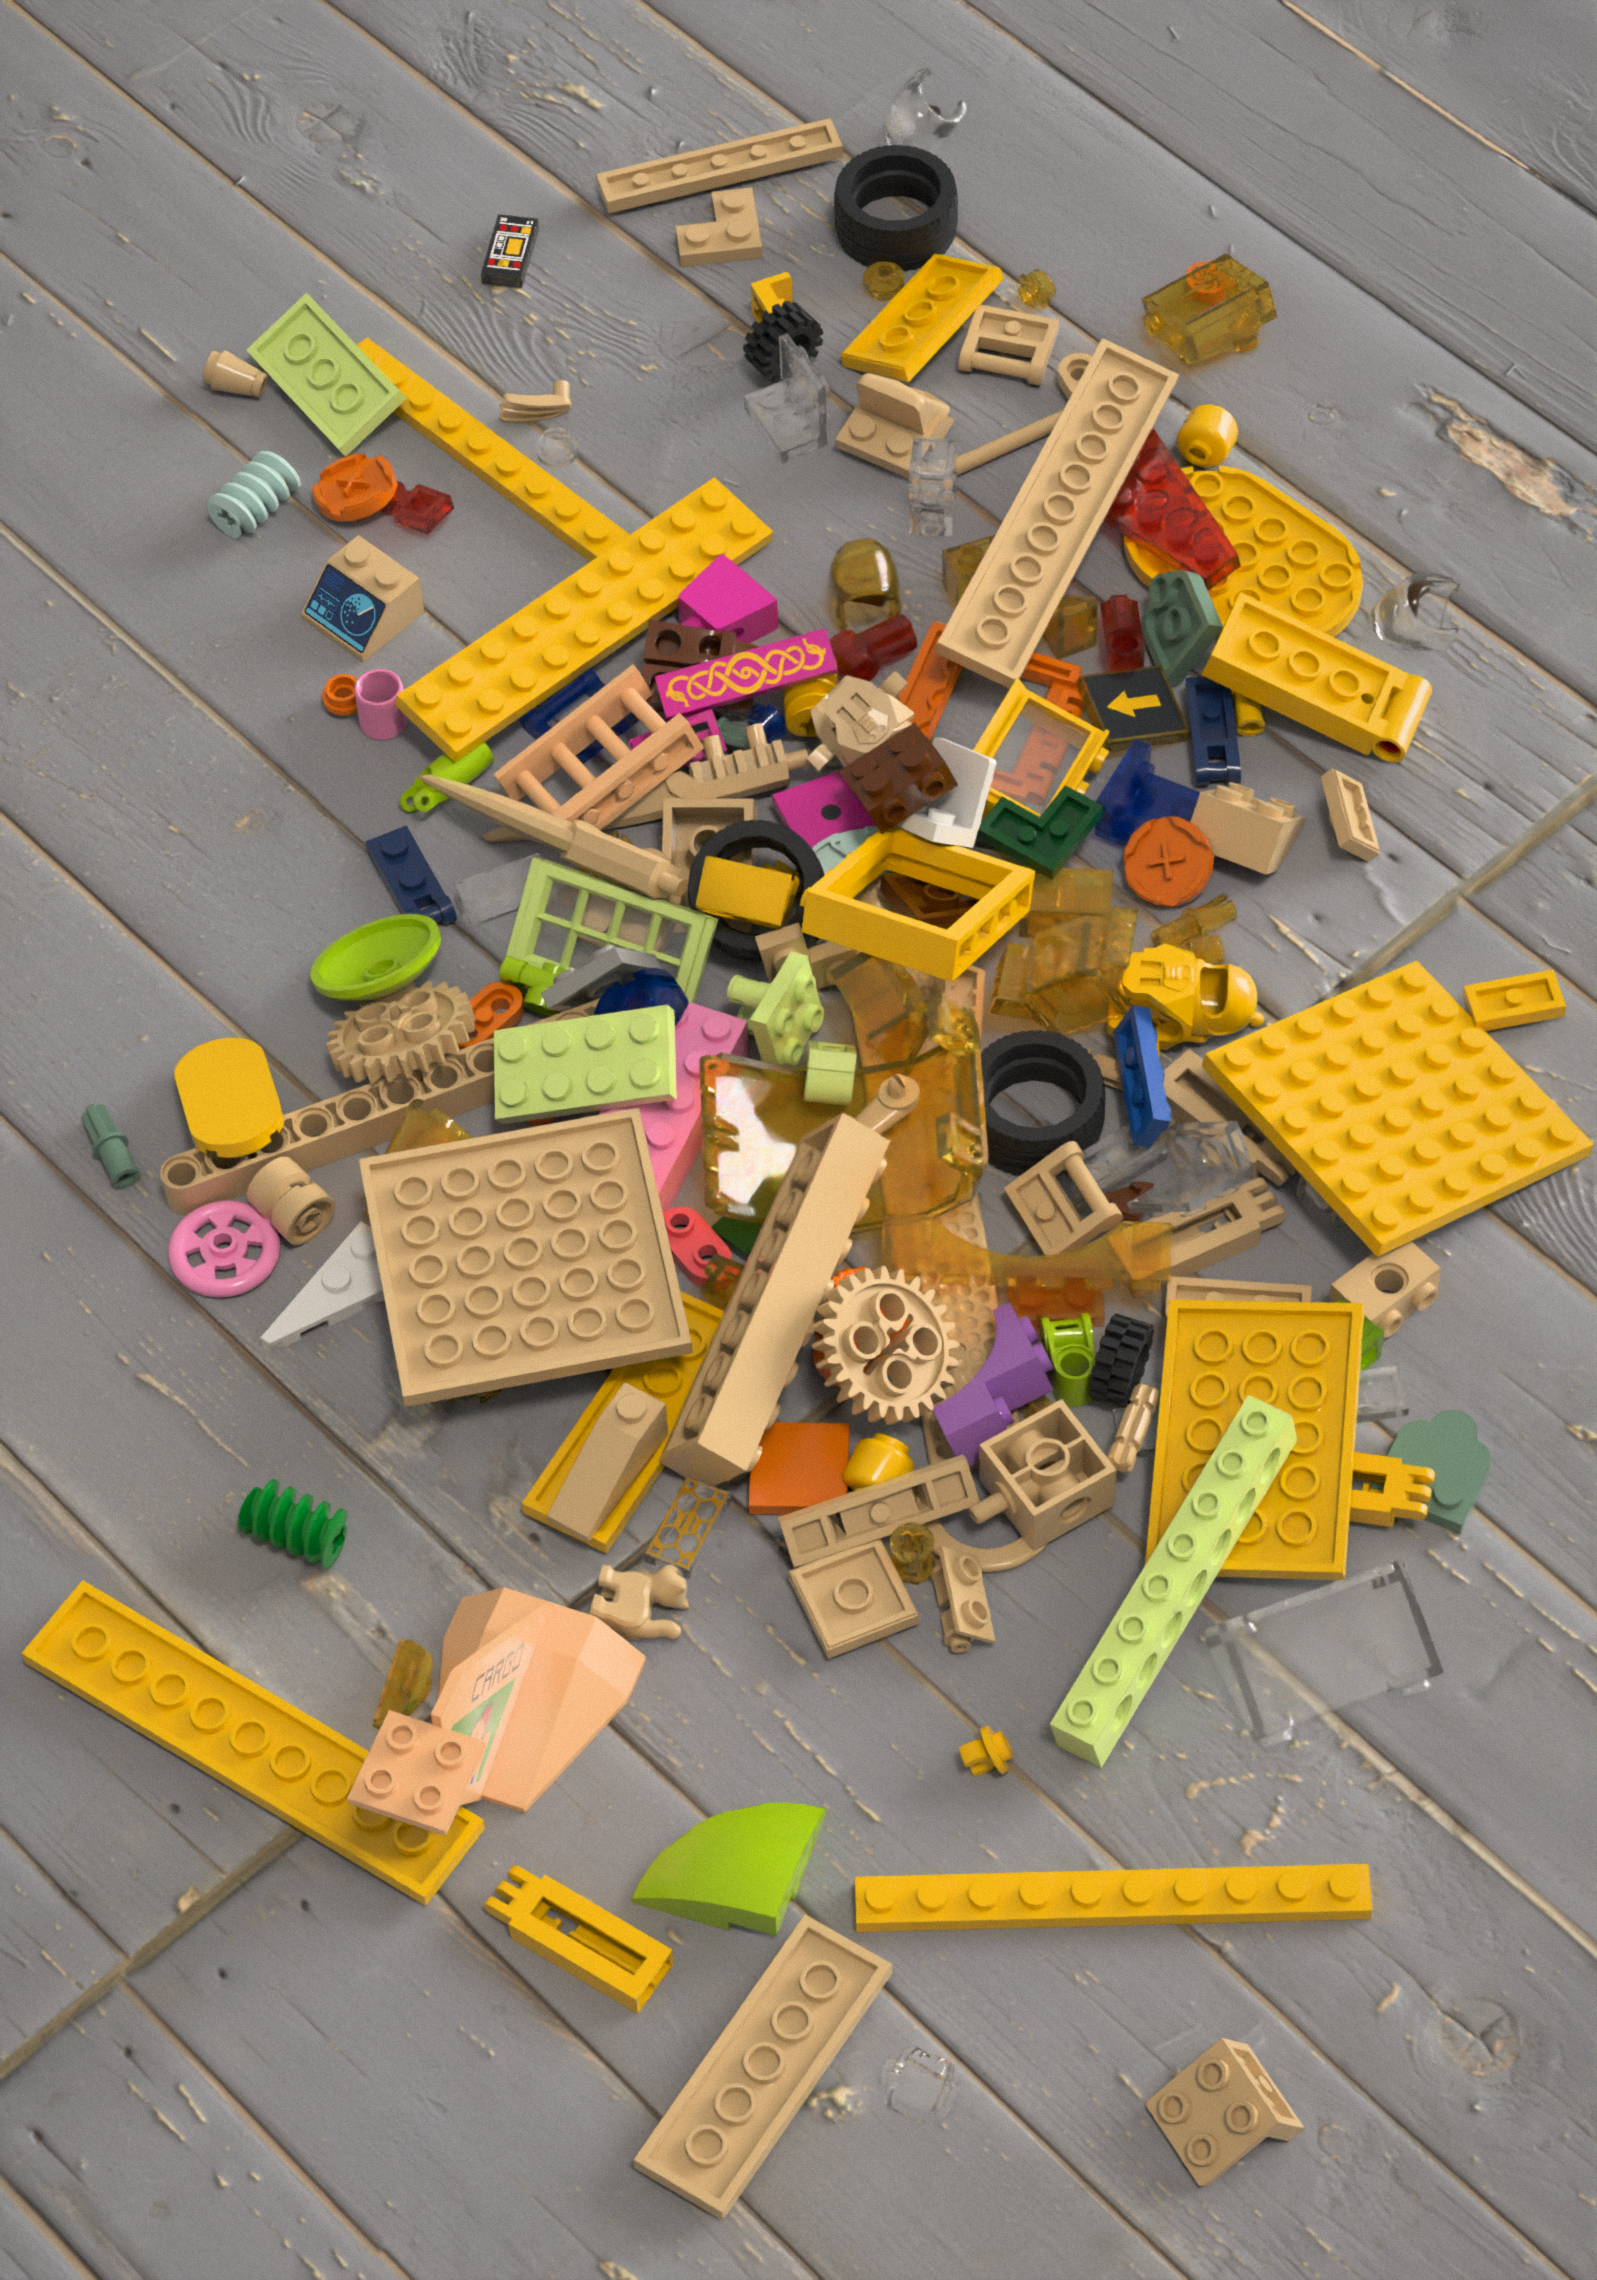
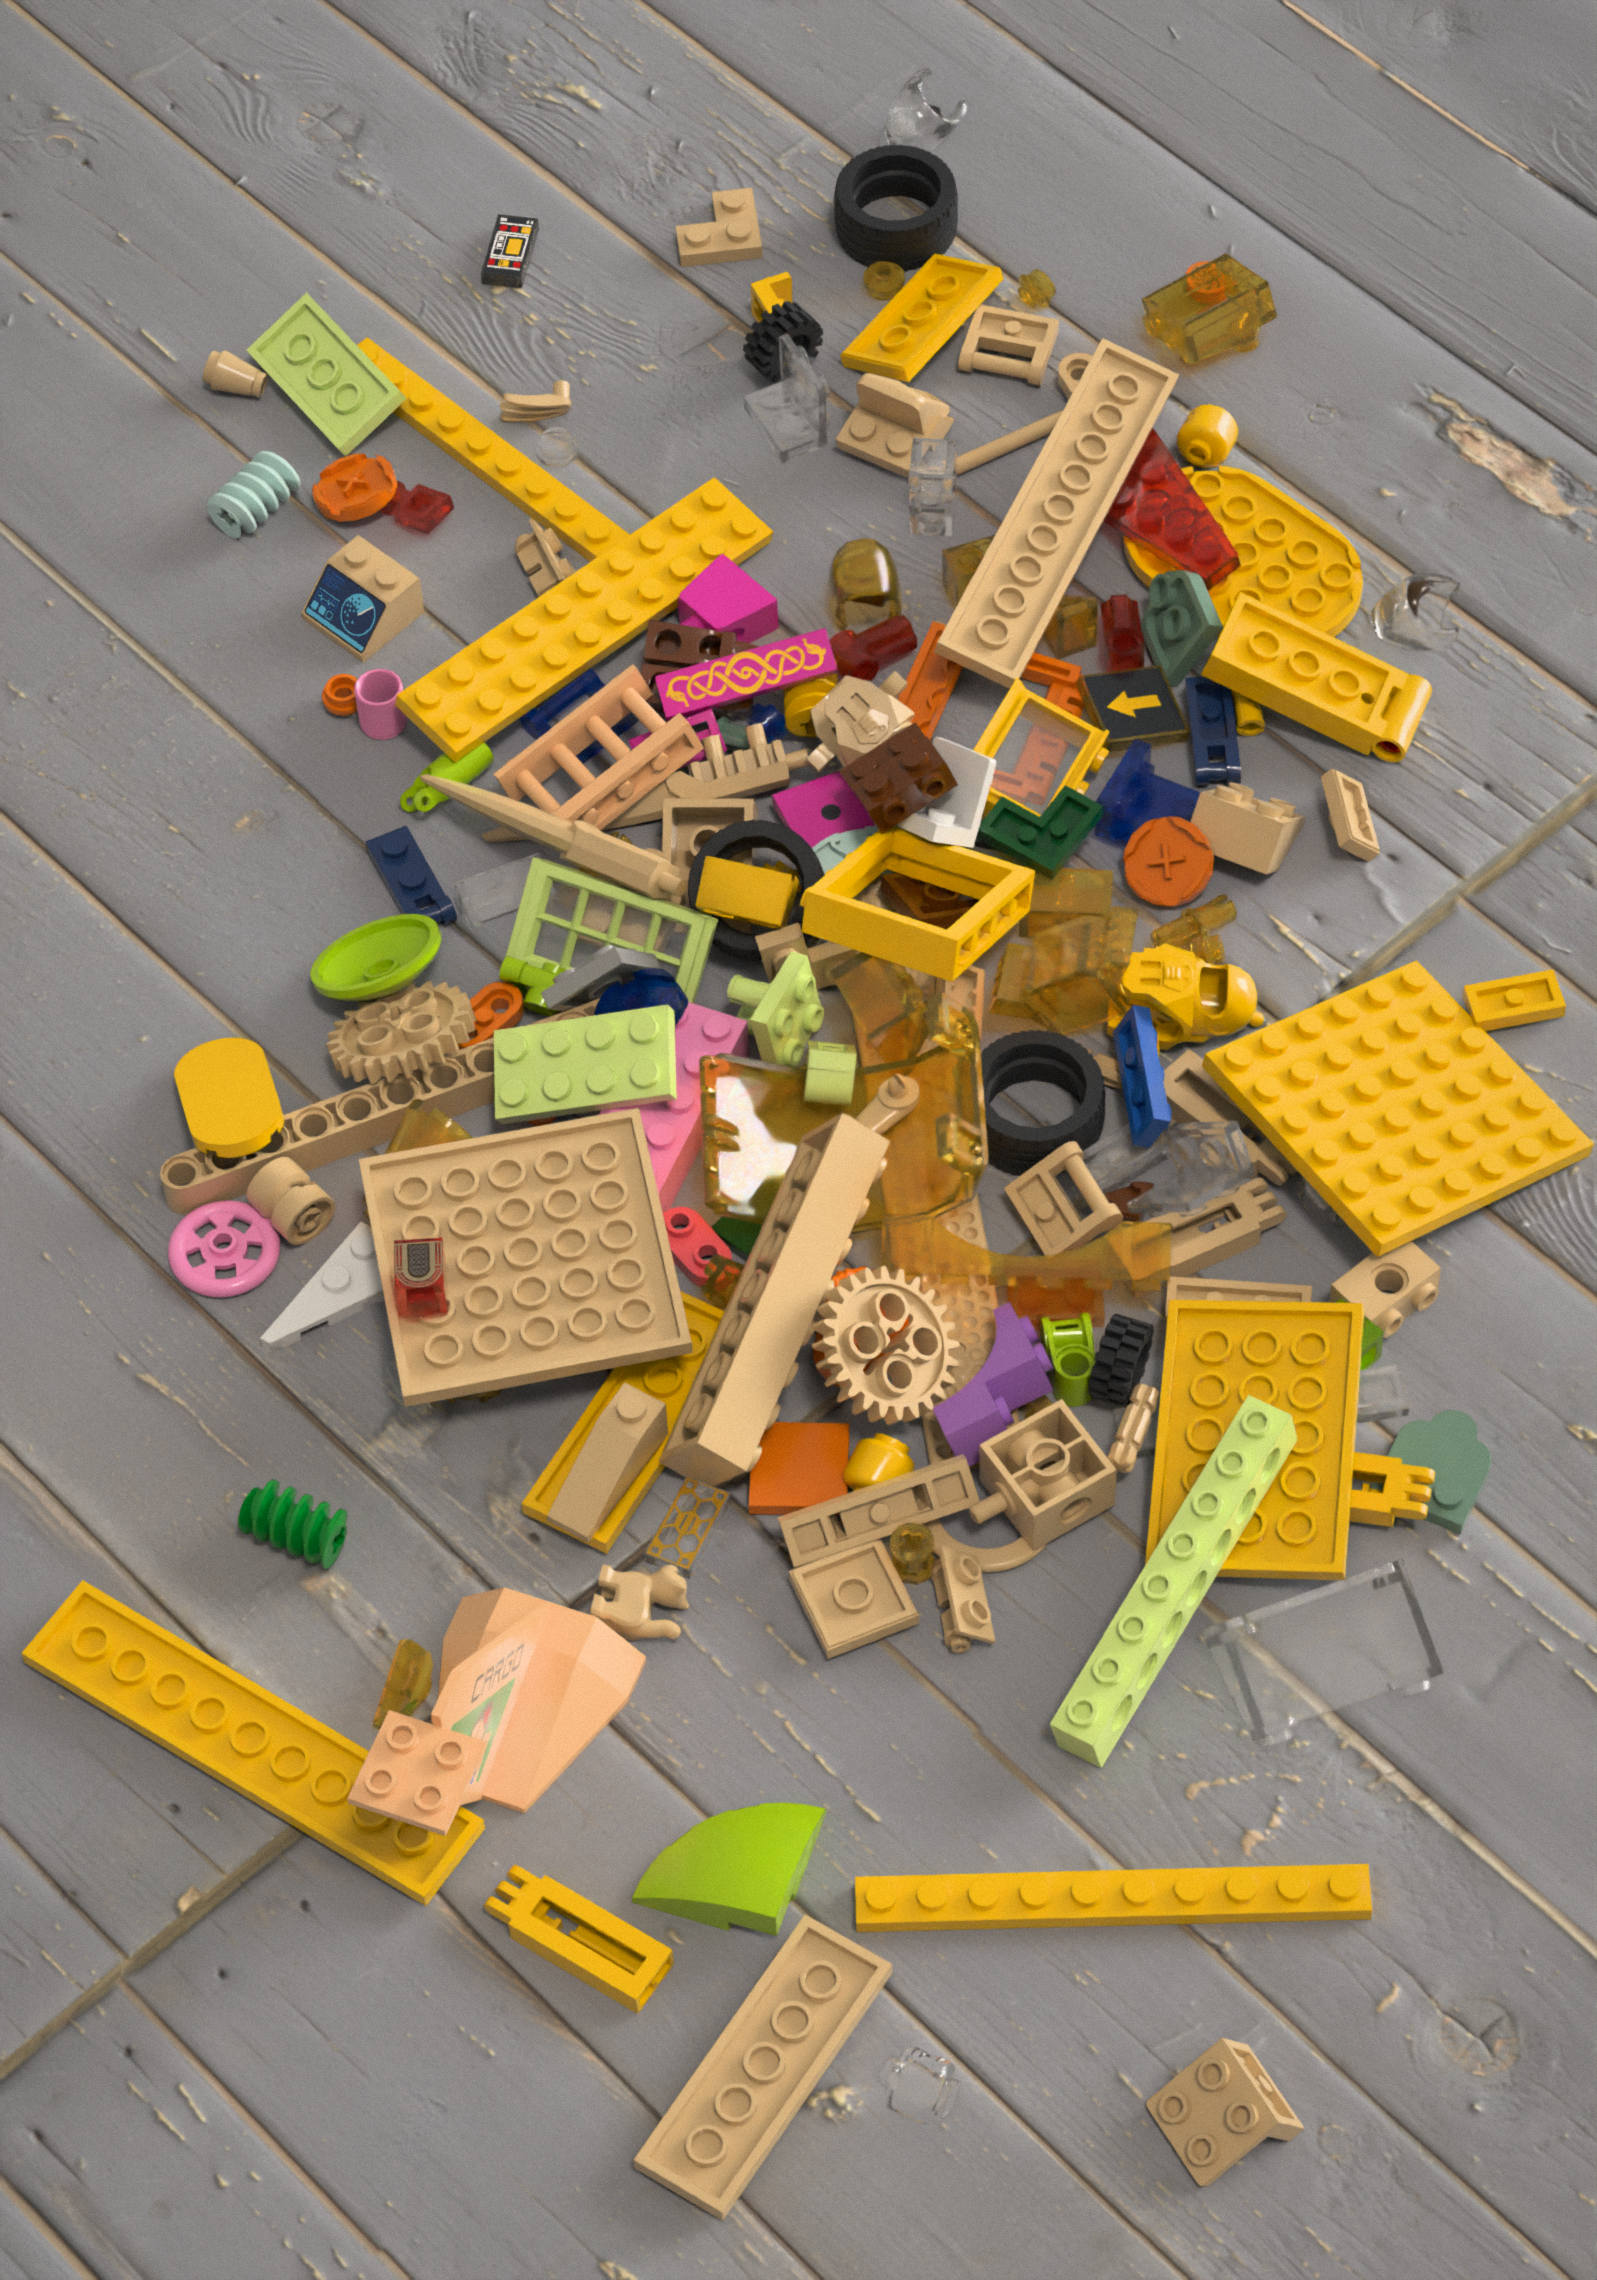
sand green axle [82,1104,141,1189] -> none
tan plate [596,118,843,214] -> none
yellow plate [958,1725,1014,1777] -> none
none -> clear red brick [394,1237,448,1317]
none -> tan hinge [515,518,575,598]

